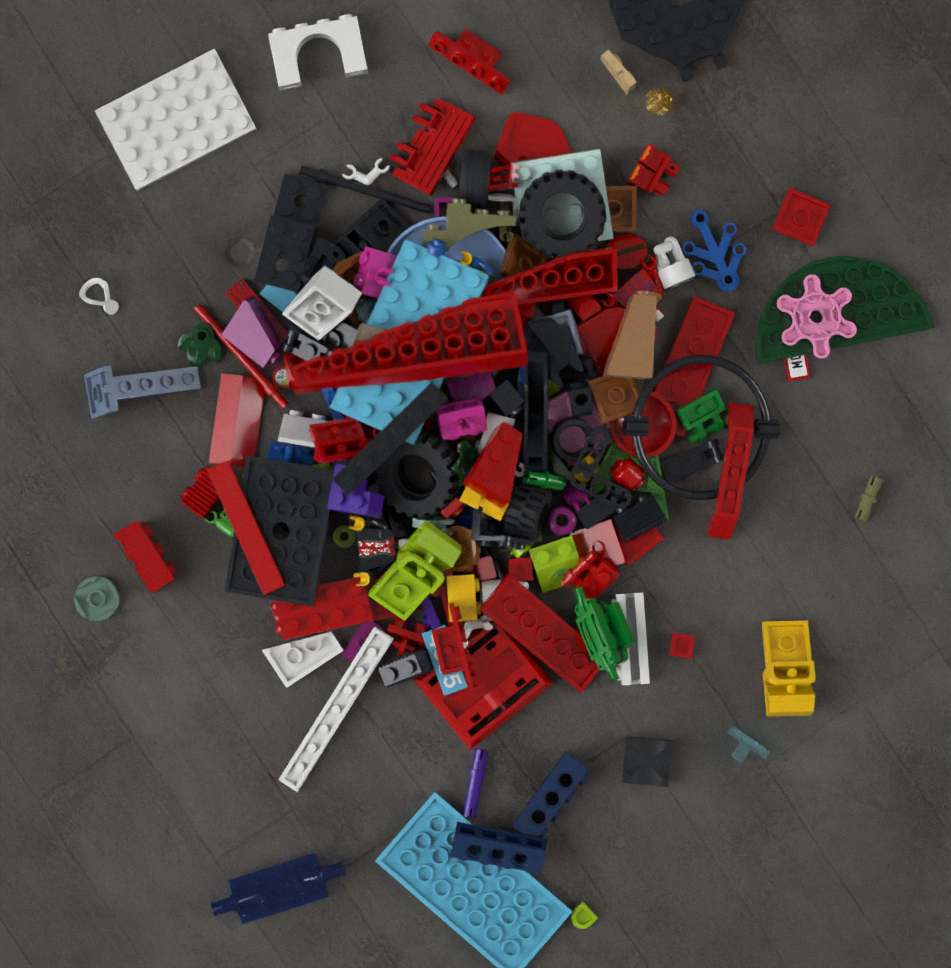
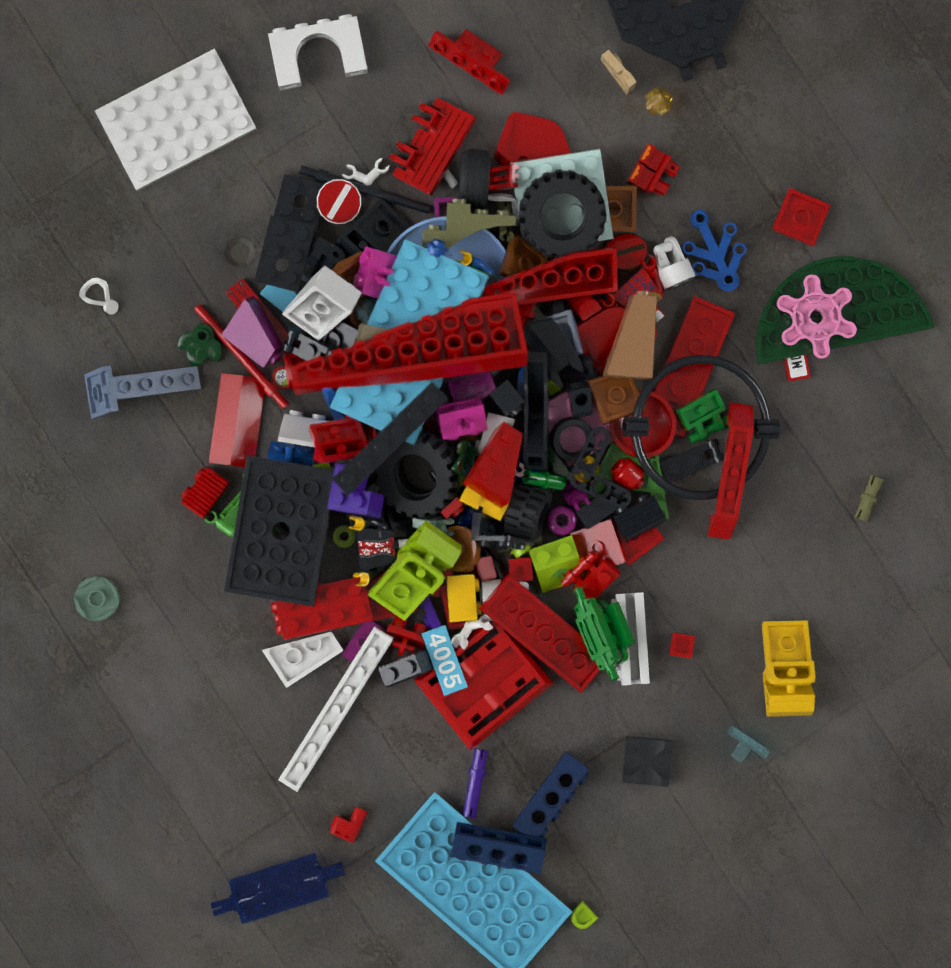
red wedge [113,520,177,593] -> none
red tile [207,460,285,595] -> none
red bracket [432,602,478,694] -> none
none -> red piece [316,179,361,224]
none -> red piece [329,807,368,843]

